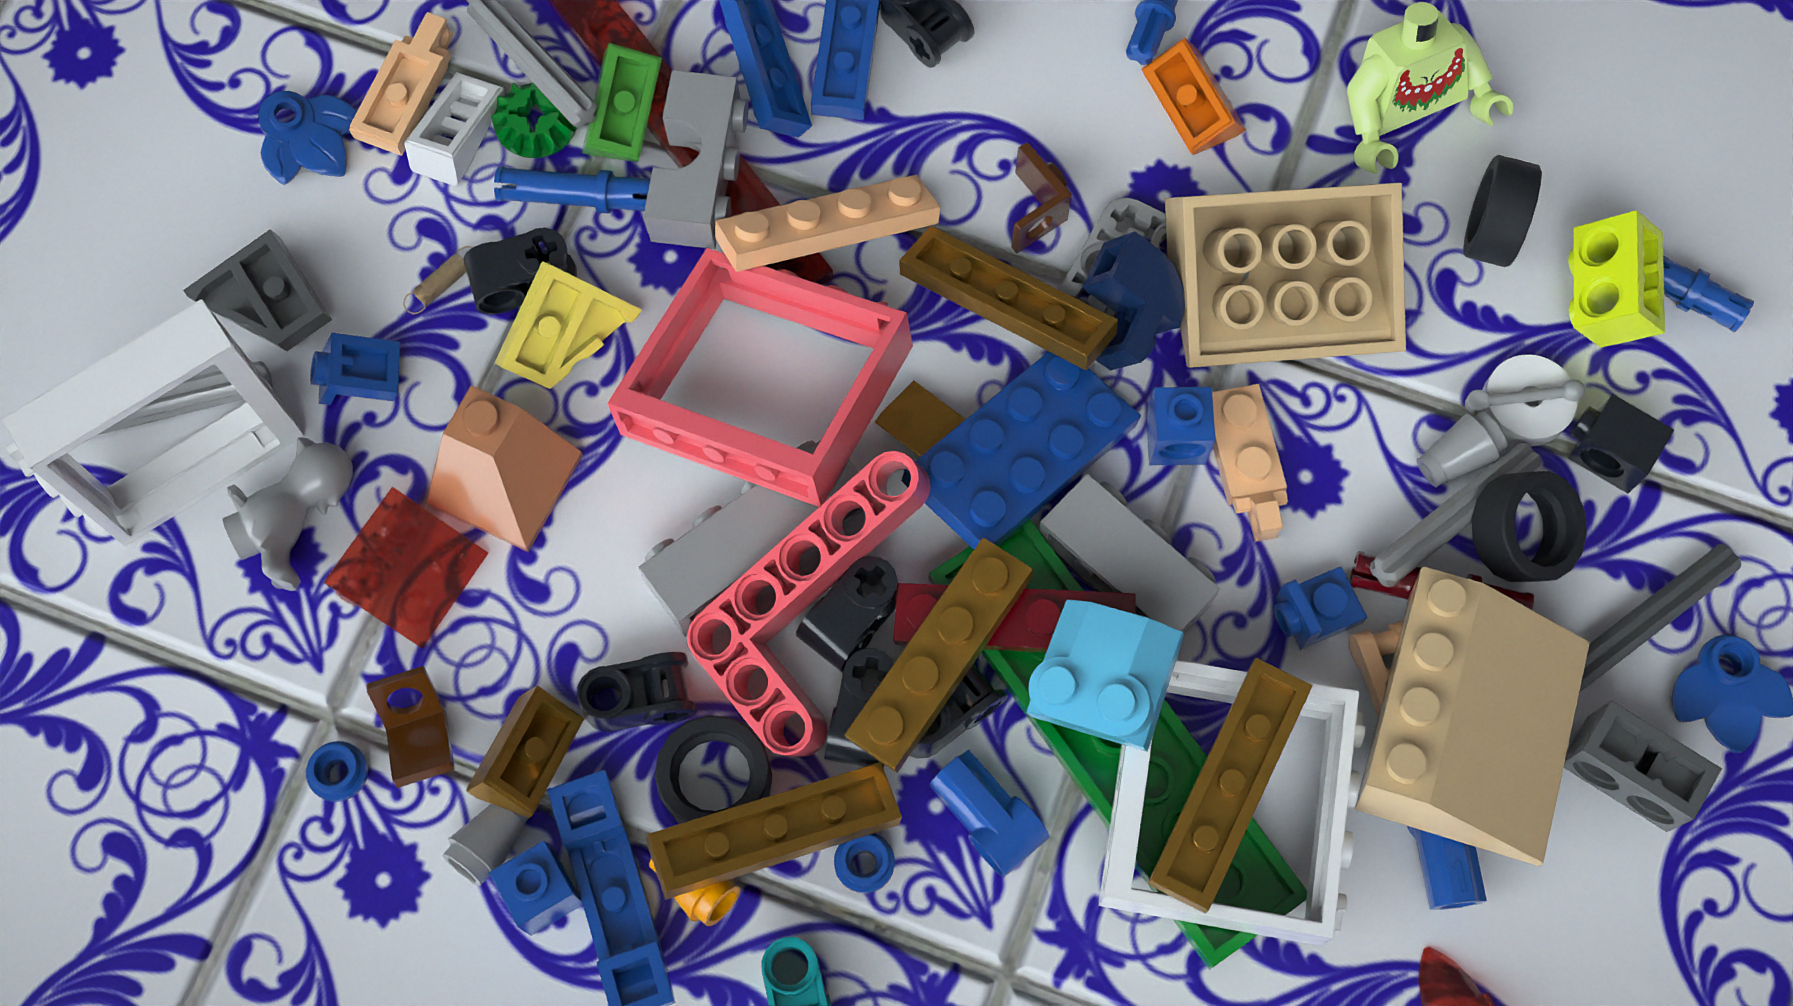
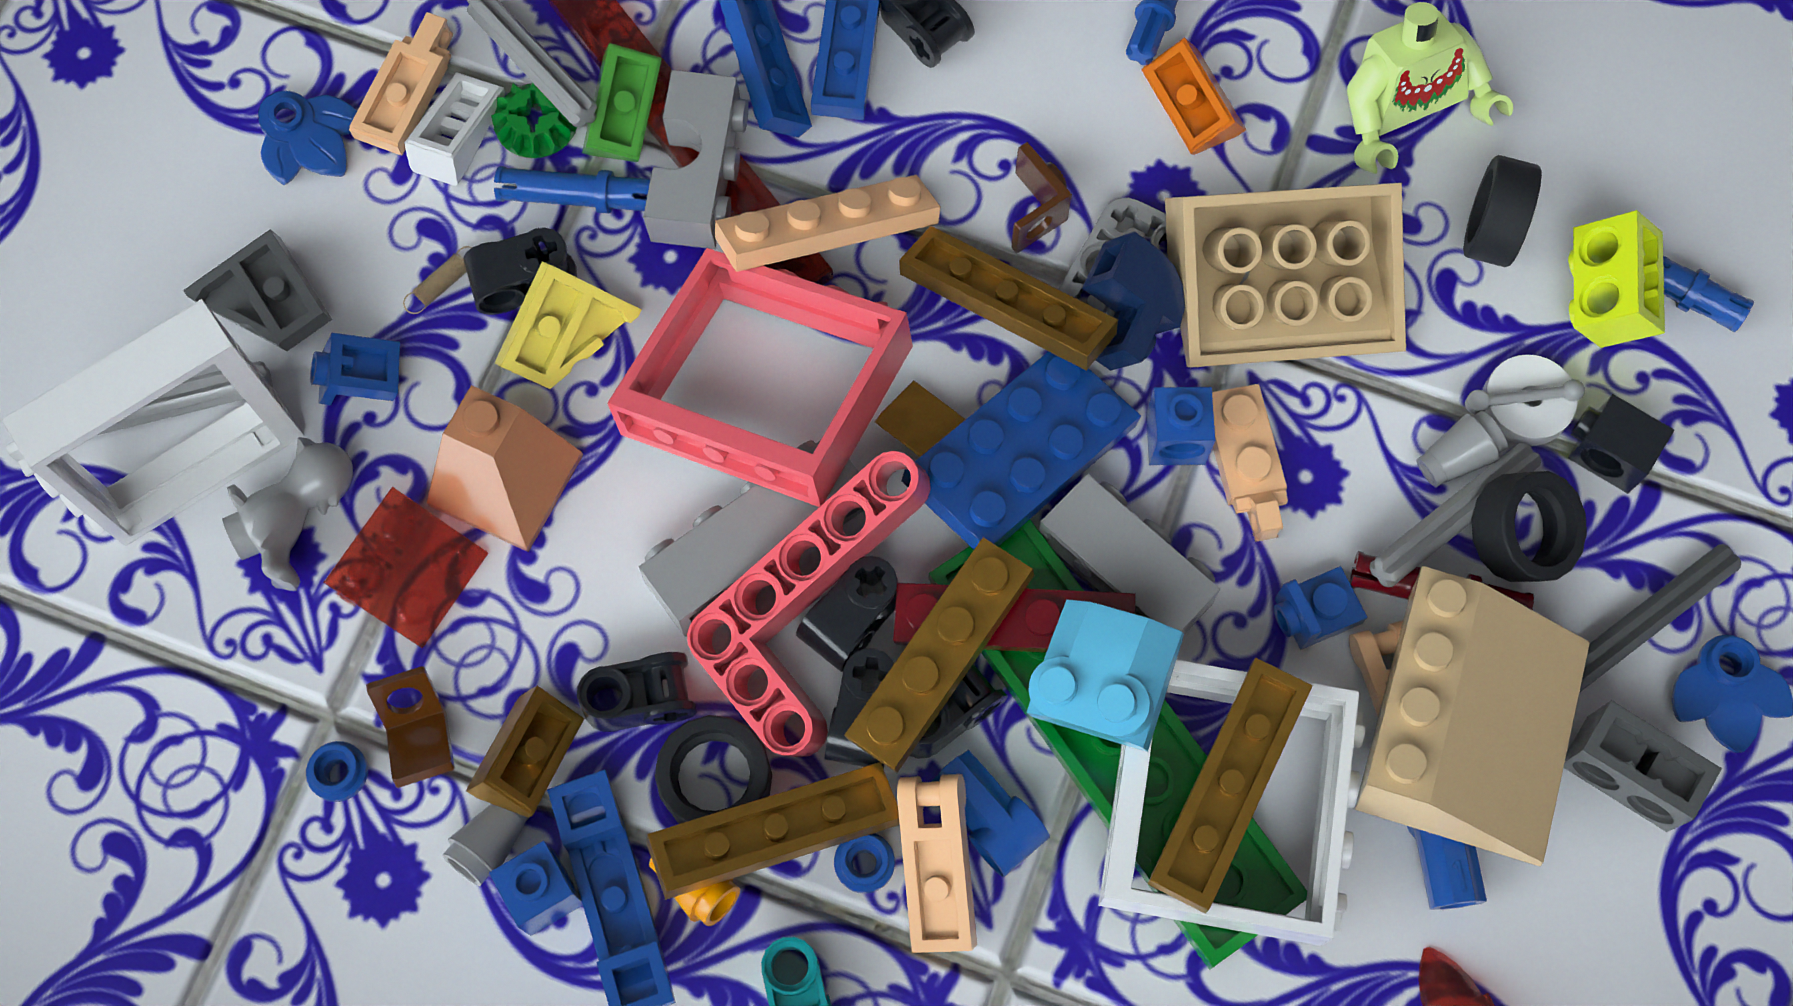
none -> light nougat plate [897,774,977,953]

